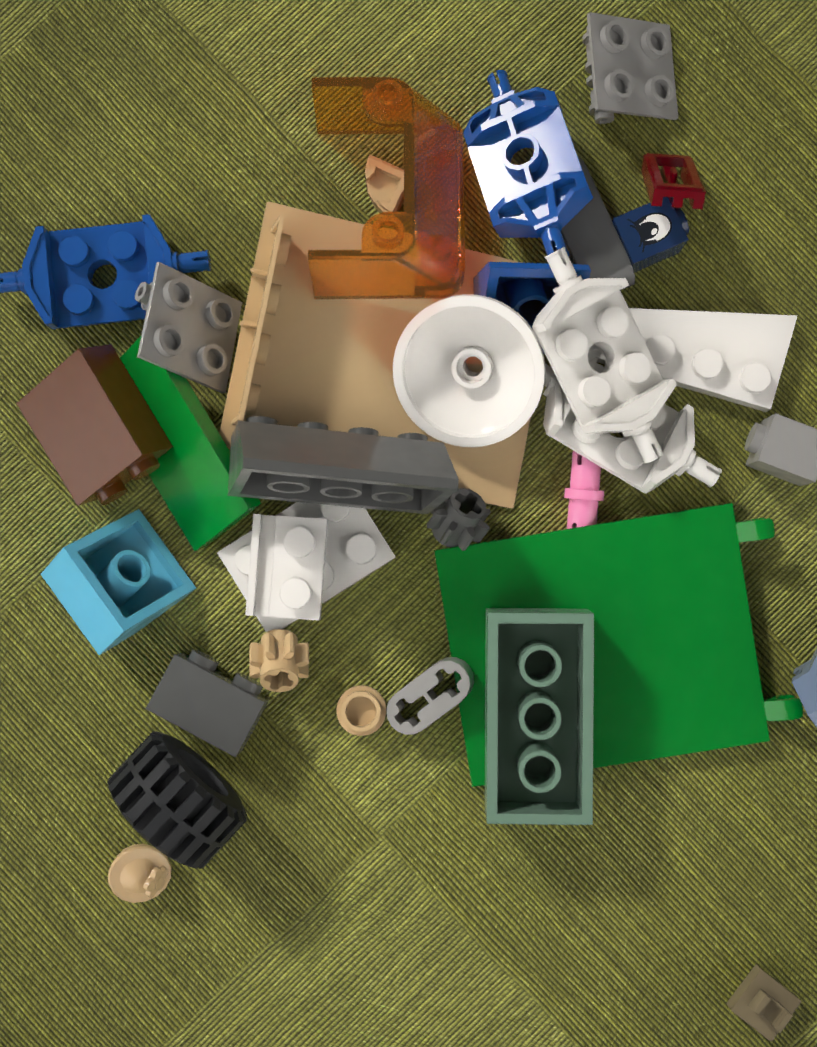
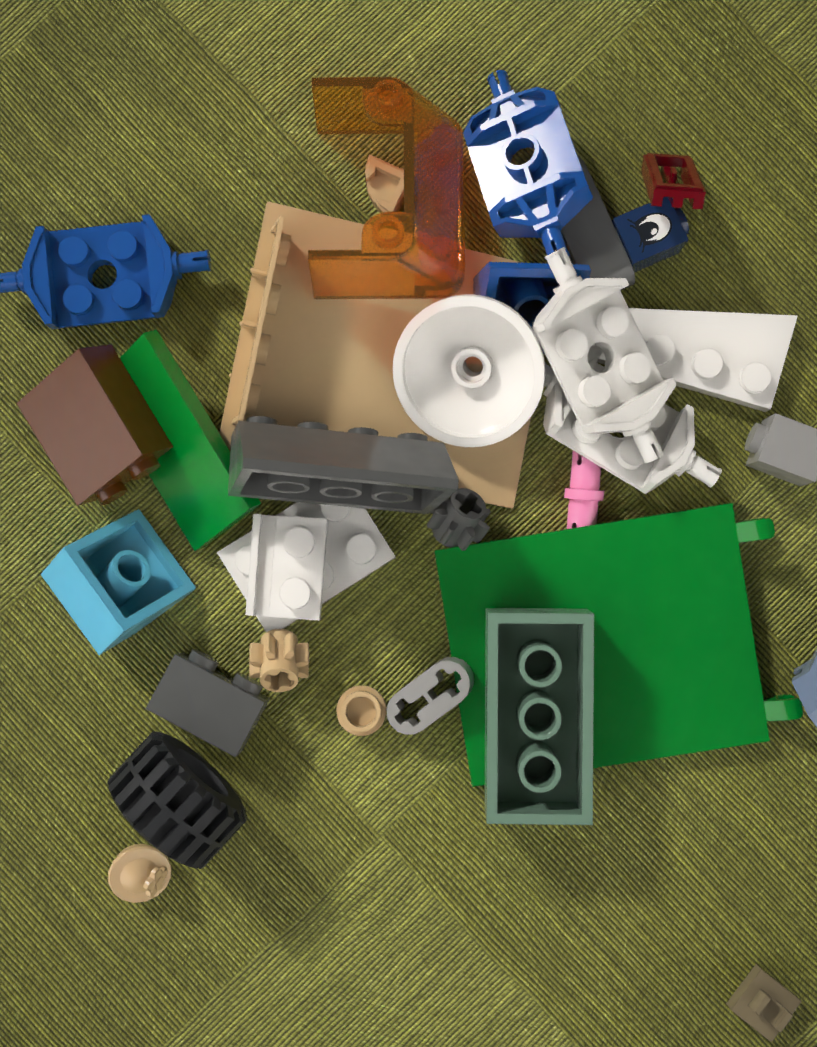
light grey hinge [135,262,242,394] -> none
light grey hinge [582,12,678,124] -> none

